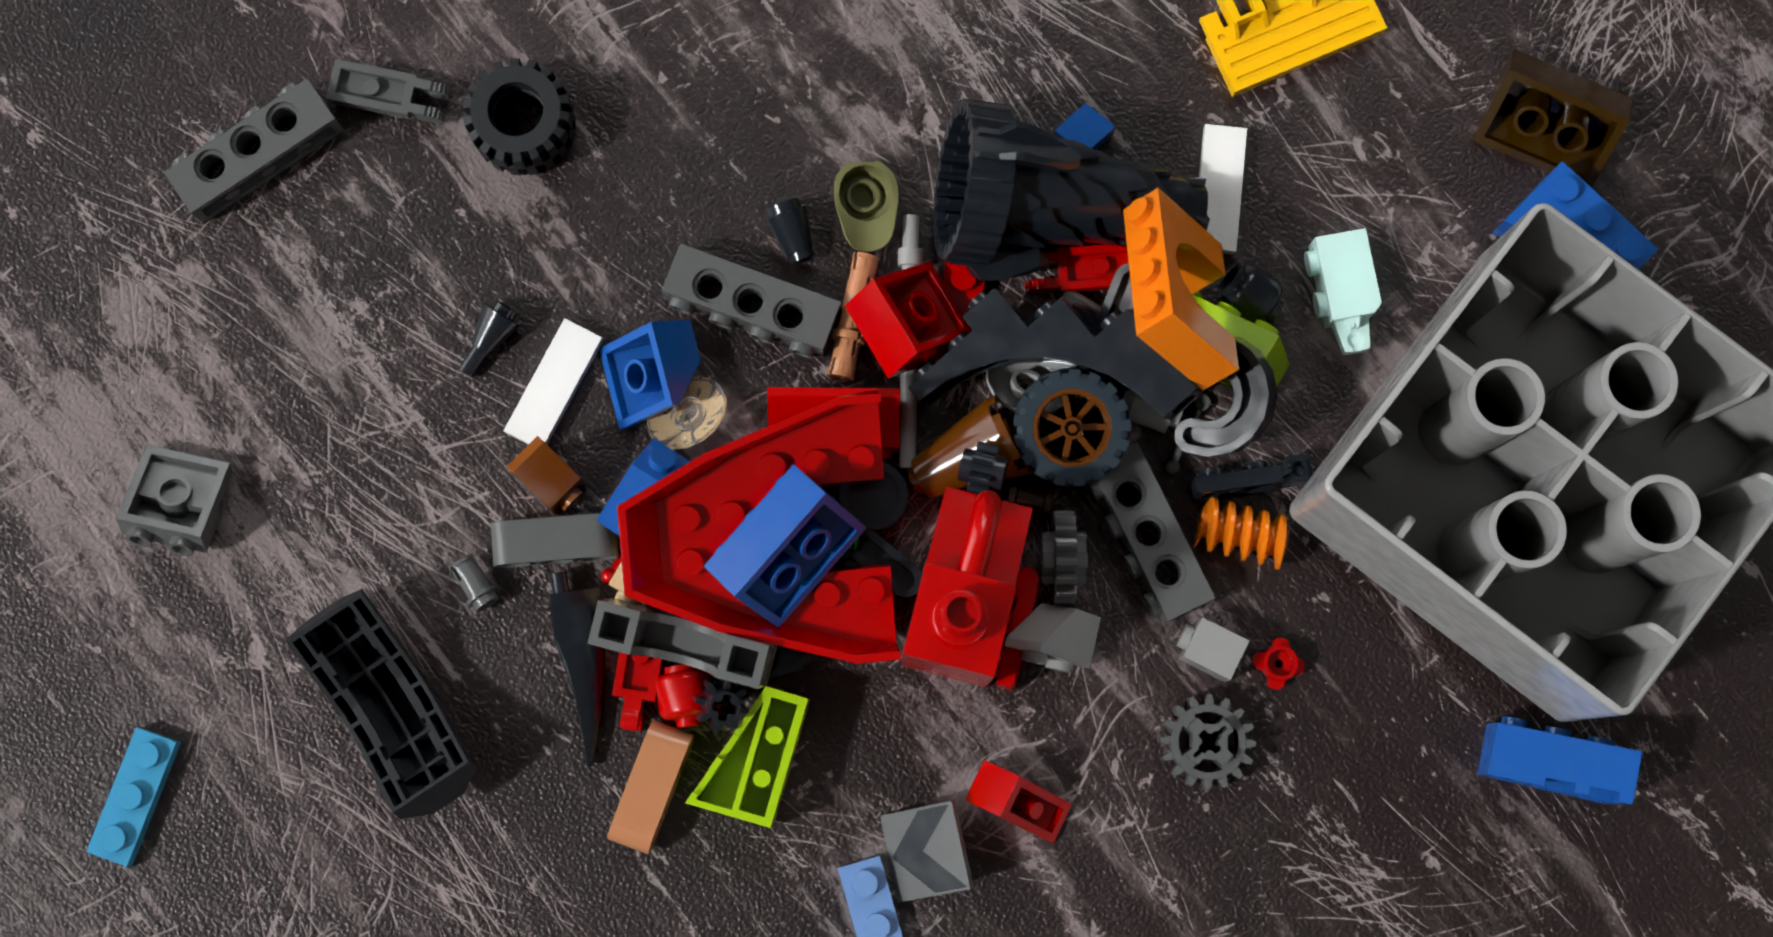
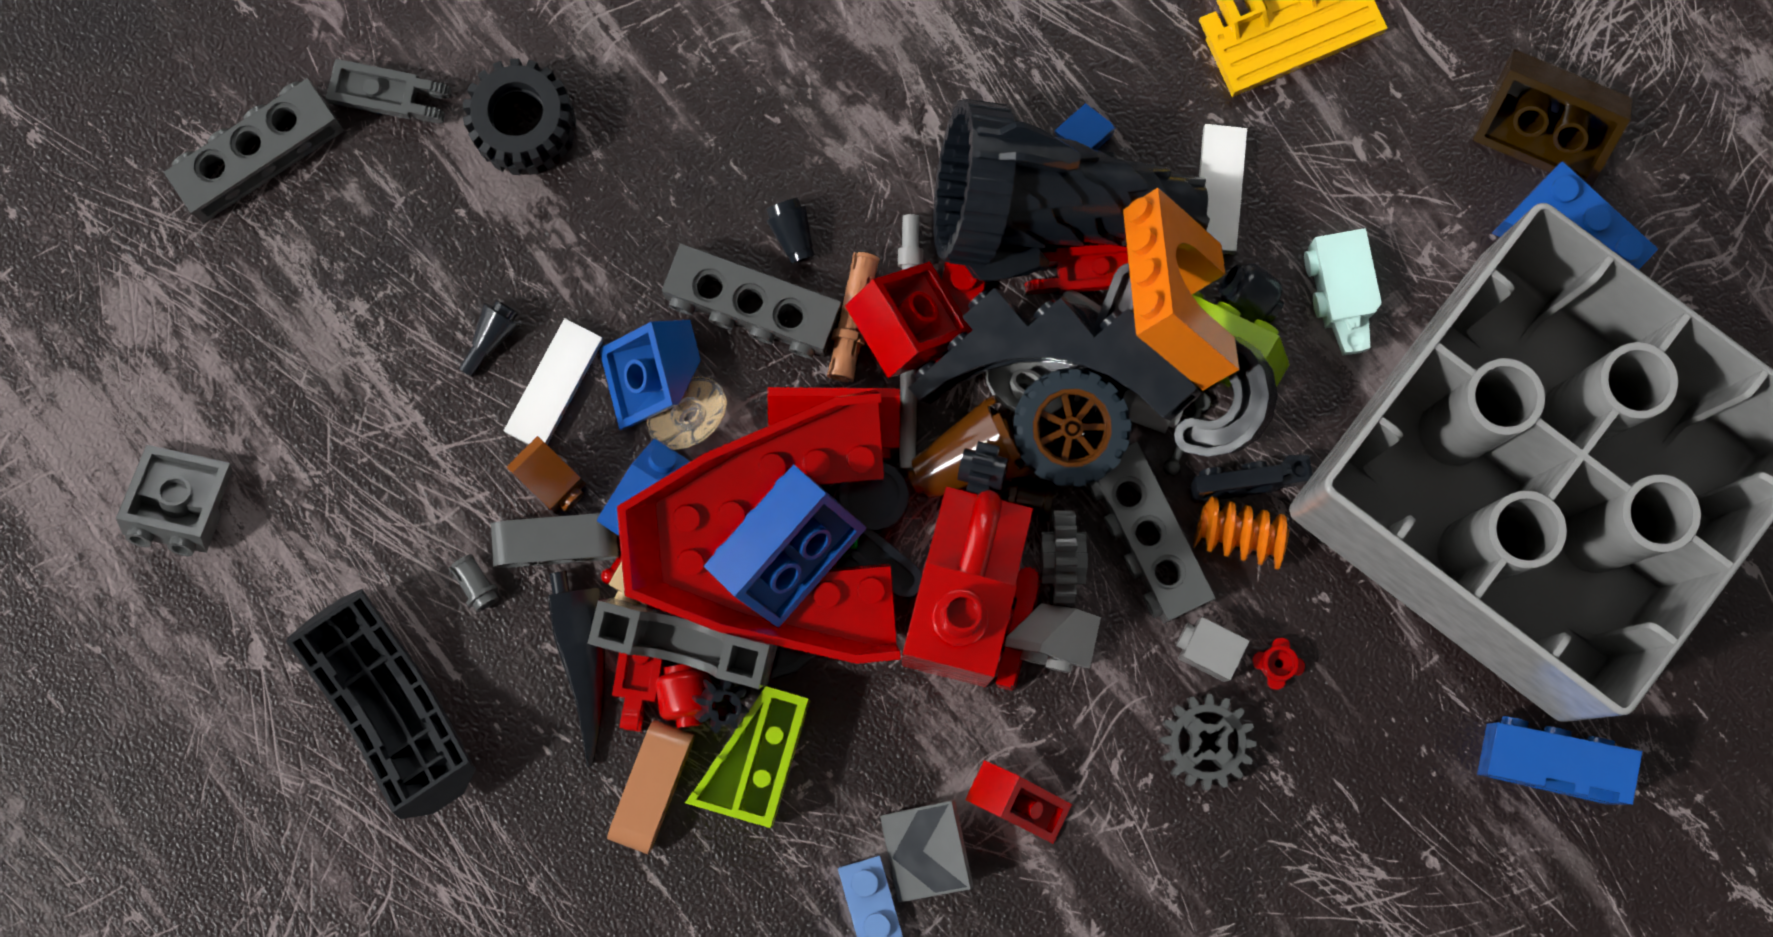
dark azure plate [86,727,182,867] -> none
olive piece [834,161,899,252] -> none

